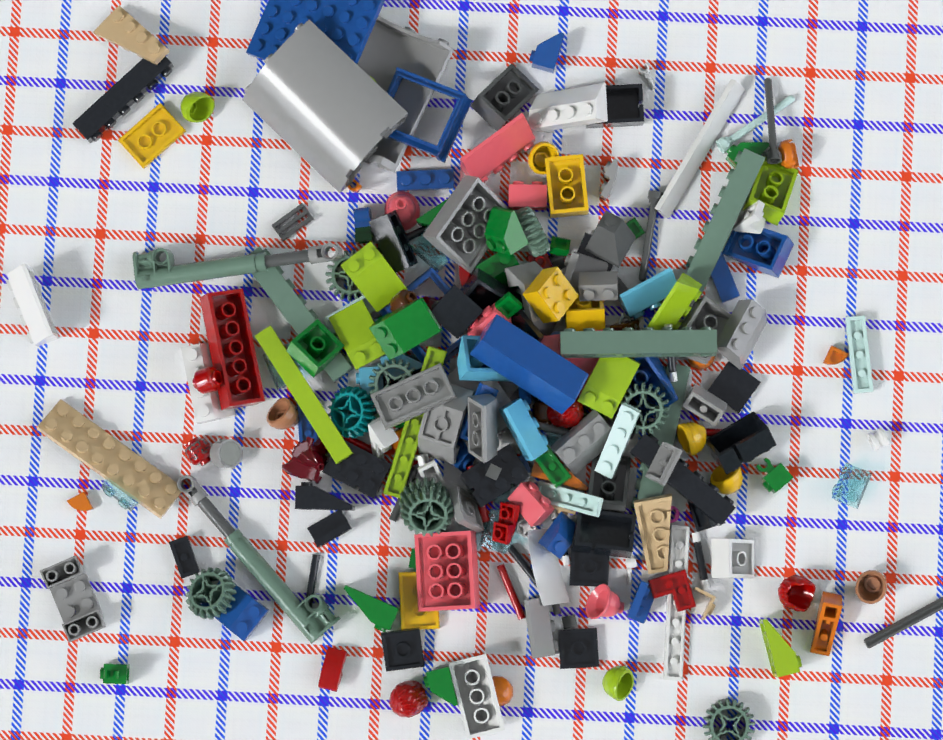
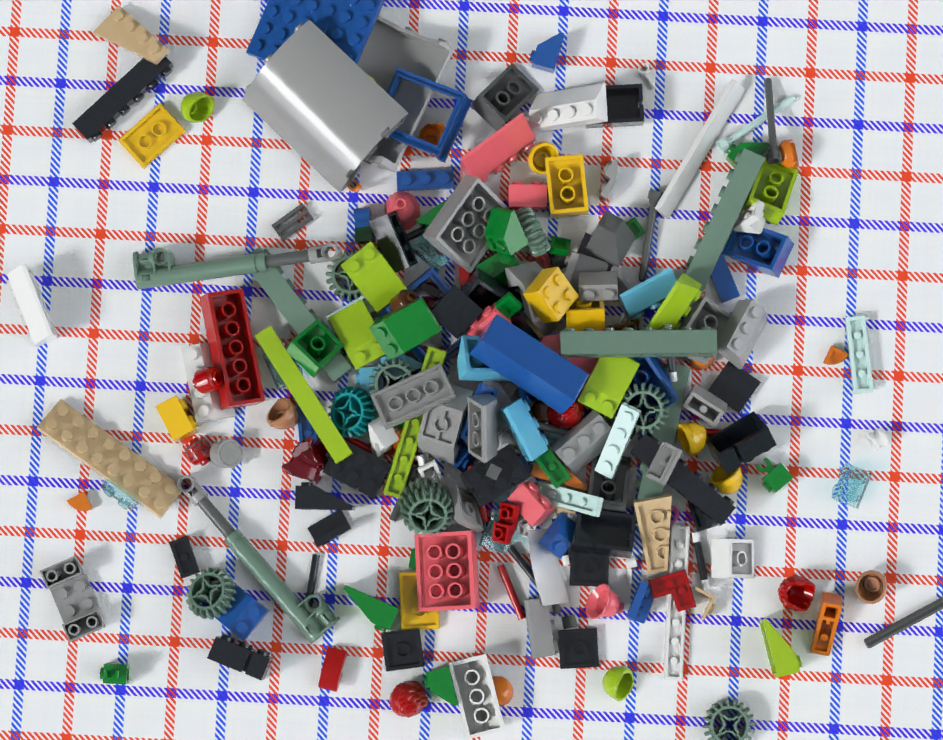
none -> yellow brick [155,396,199,443]
none -> black piece [207,634,273,680]
none -> orange hair [418,122,445,146]
none -> black tile [421,282,441,297]

